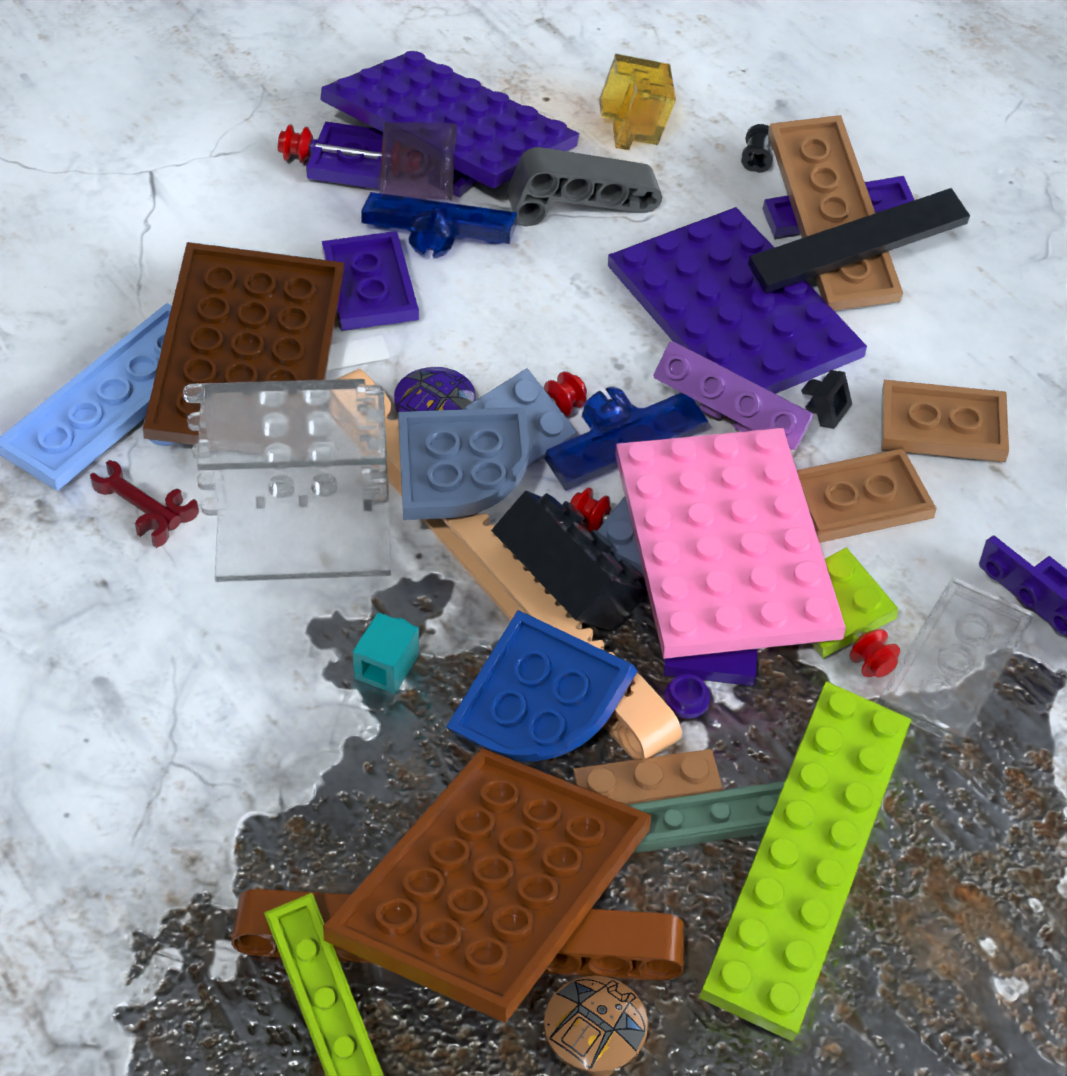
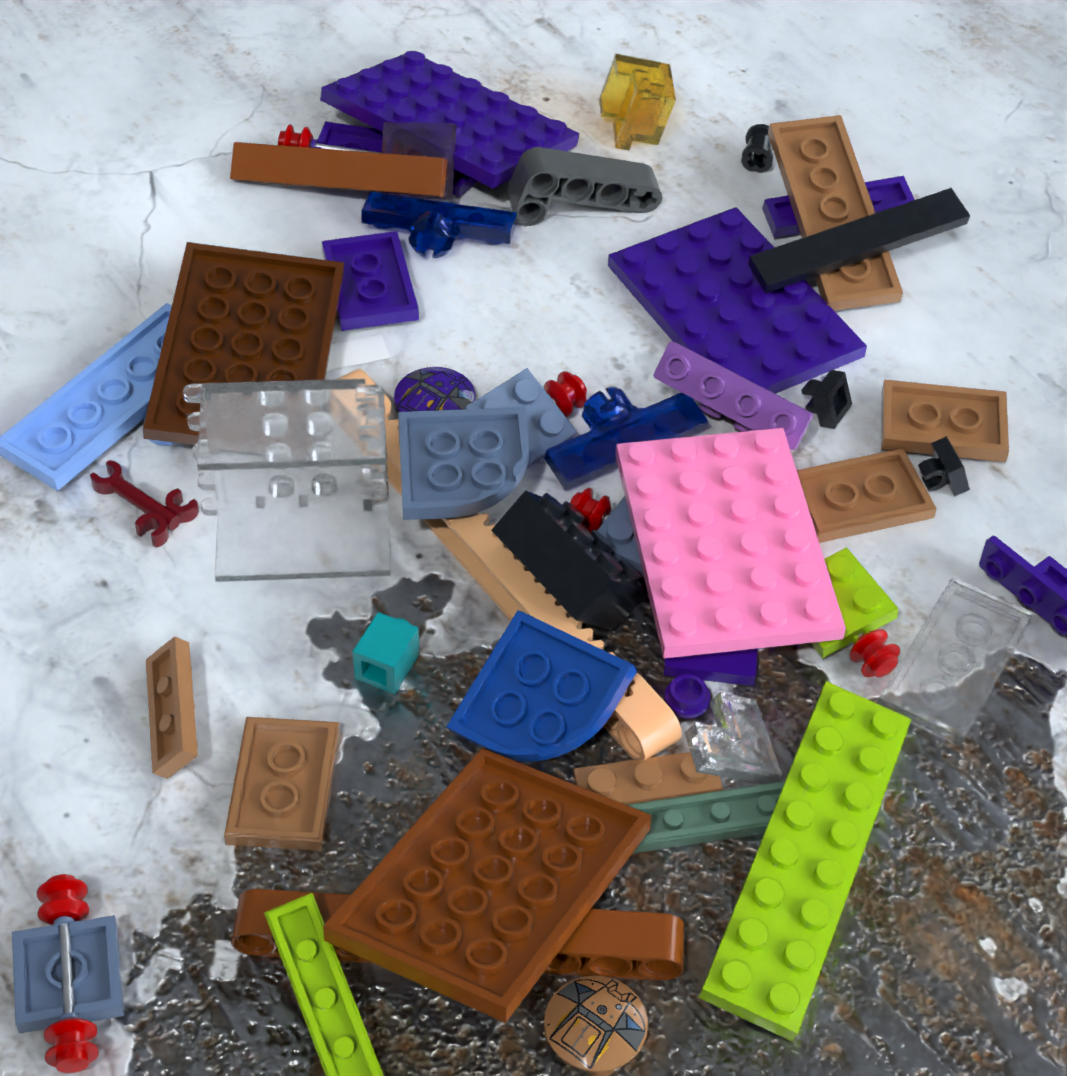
none -> sand blue plate [12,874,125,1073]
none -> medium nougat plate [146,636,198,779]
none -> medium nougat tile [224,717,340,851]
none -> dark orange tile [230,142,448,198]
none -> clear plate [684,692,782,784]
none -> black tile [918,436,970,497]

